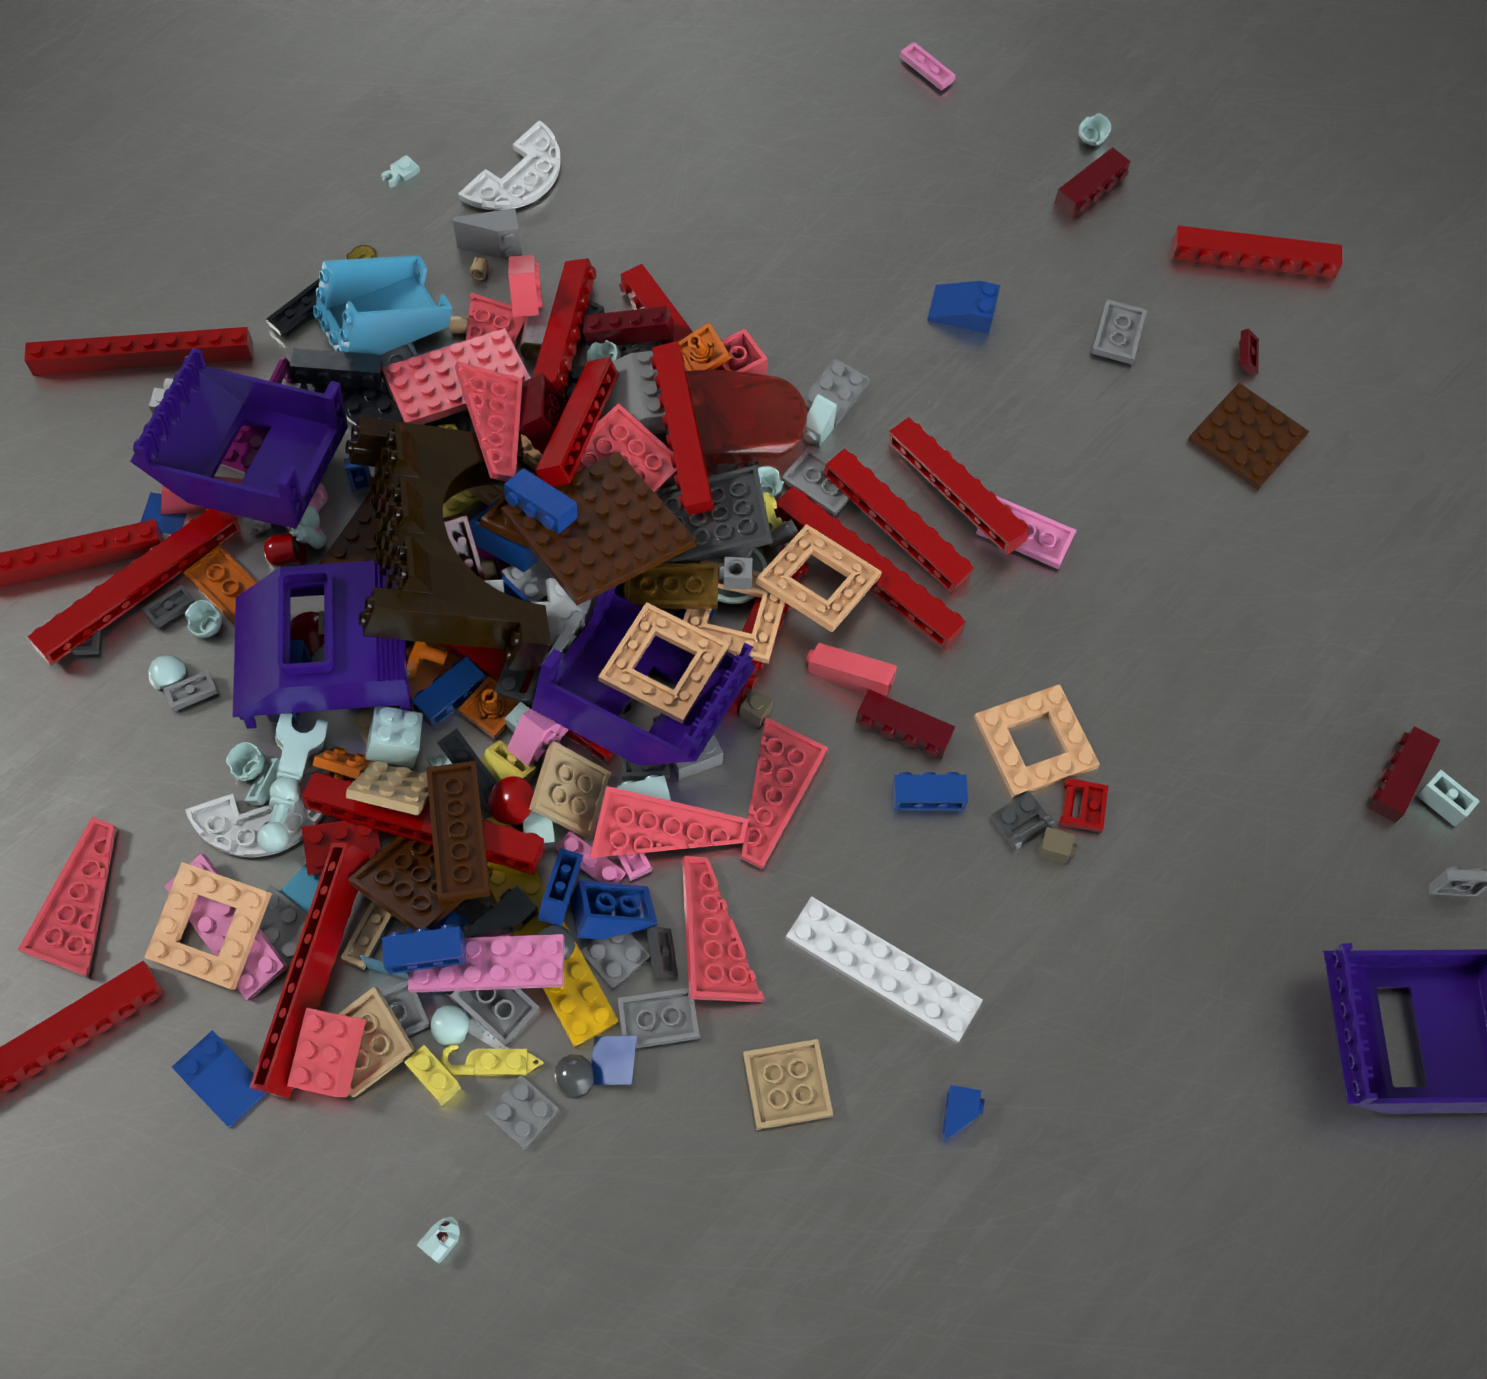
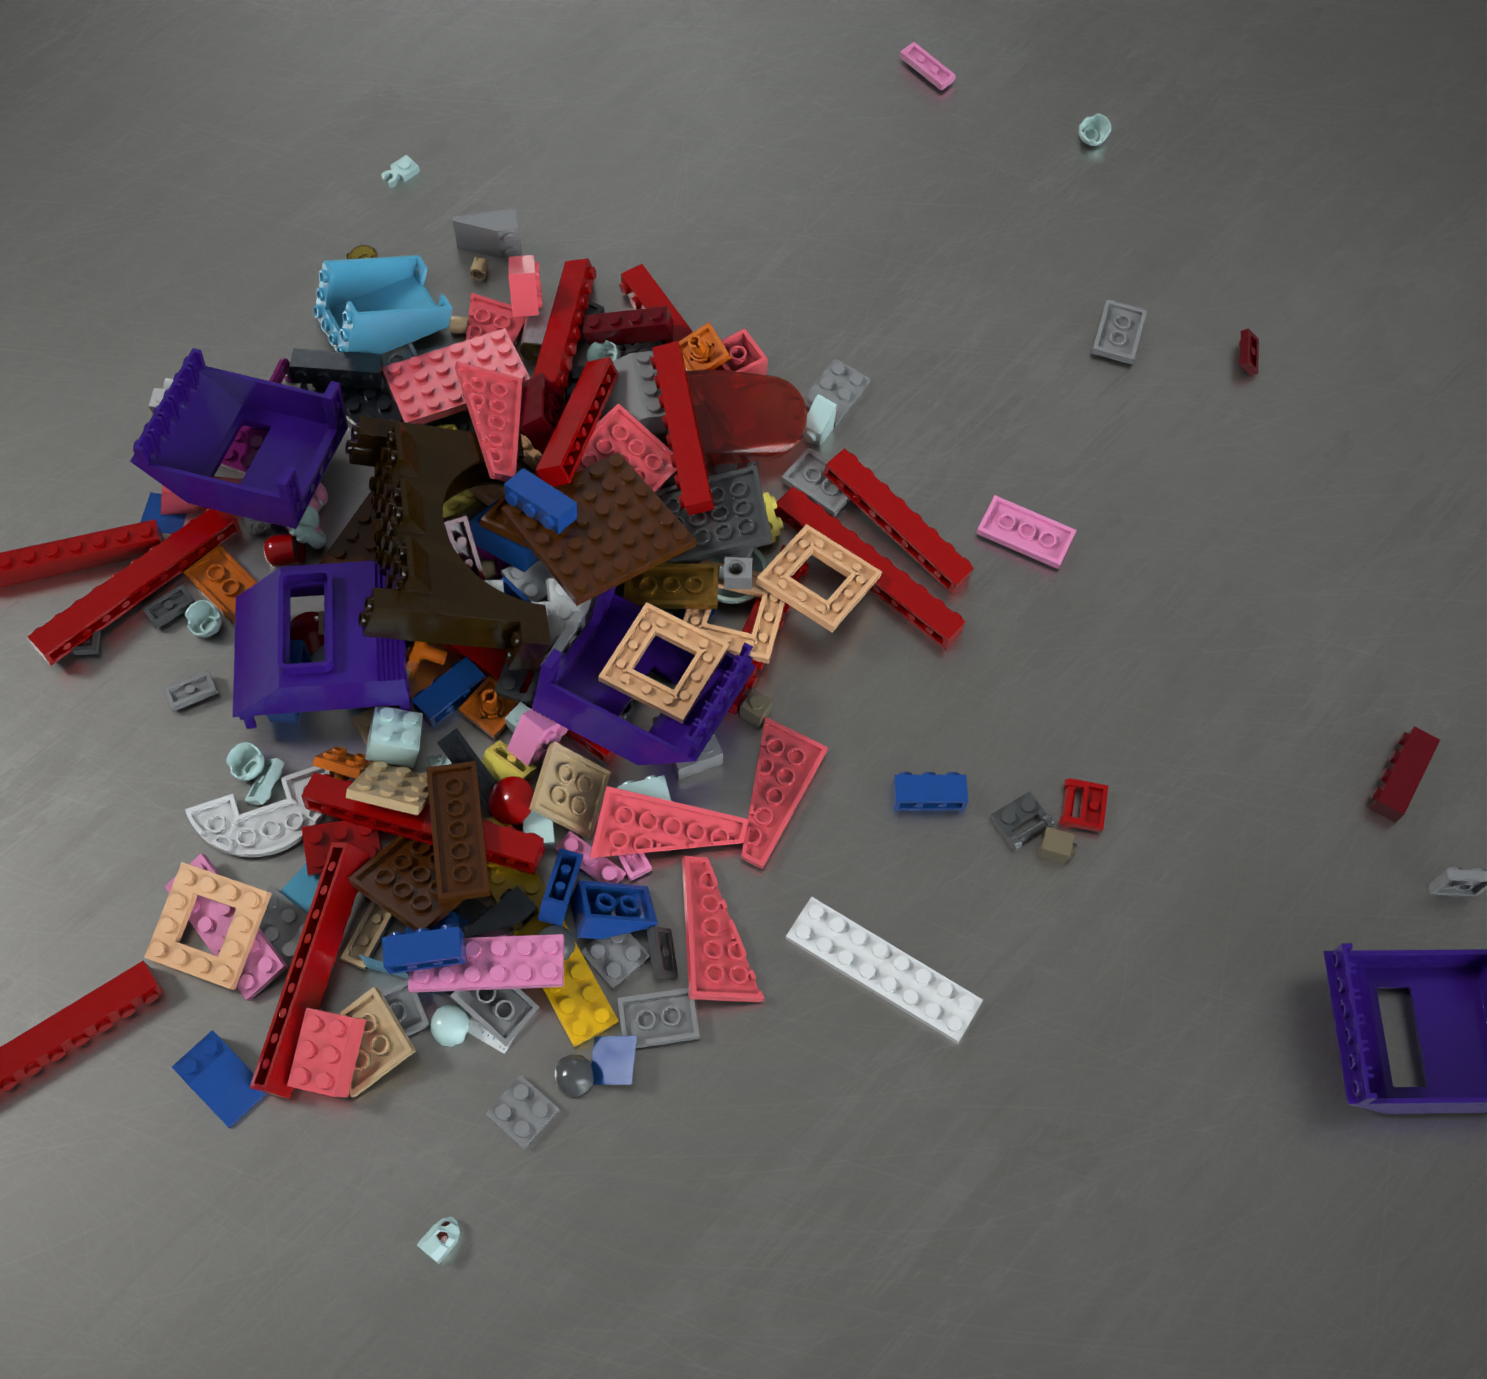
coral wing [18,817,117,979] -> none
red brick [24,327,253,376] -> none
light aqua hair [148,655,186,690] -> none
light aqua piece [257,713,328,853] -> none
black plate [266,279,320,336] -> none
blue slope [344,458,372,493] -> none
light yellow brick [404,1045,461,1107] -> none
light yellow plate [440,1045,544,1077] -> none
white plate [458,120,561,210] -> none
dark grey plate [621,757,670,781] -> none
tan plate [743,1039,833,1130] -> none
light aqua hair [758,466,784,500] -> none
dark grey cone [769,520,799,549] -> none
coral slope [806,643,897,697] -> none
dark red brick [855,689,955,759] -> none
red brick [889,417,1029,555] -> none
blue slope [927,281,1000,334] -> none
blue slope [941,1085,985,1142] -> none
light nougat plate [974,684,1100,798] -> none
dark red brick [1054,147,1131,217] -> none
red brick [1172,225,1343,277] -> none
reddish brown plate [1188,383,1310,490] -> none
light aqua brick [1416,770,1480,827] -> none

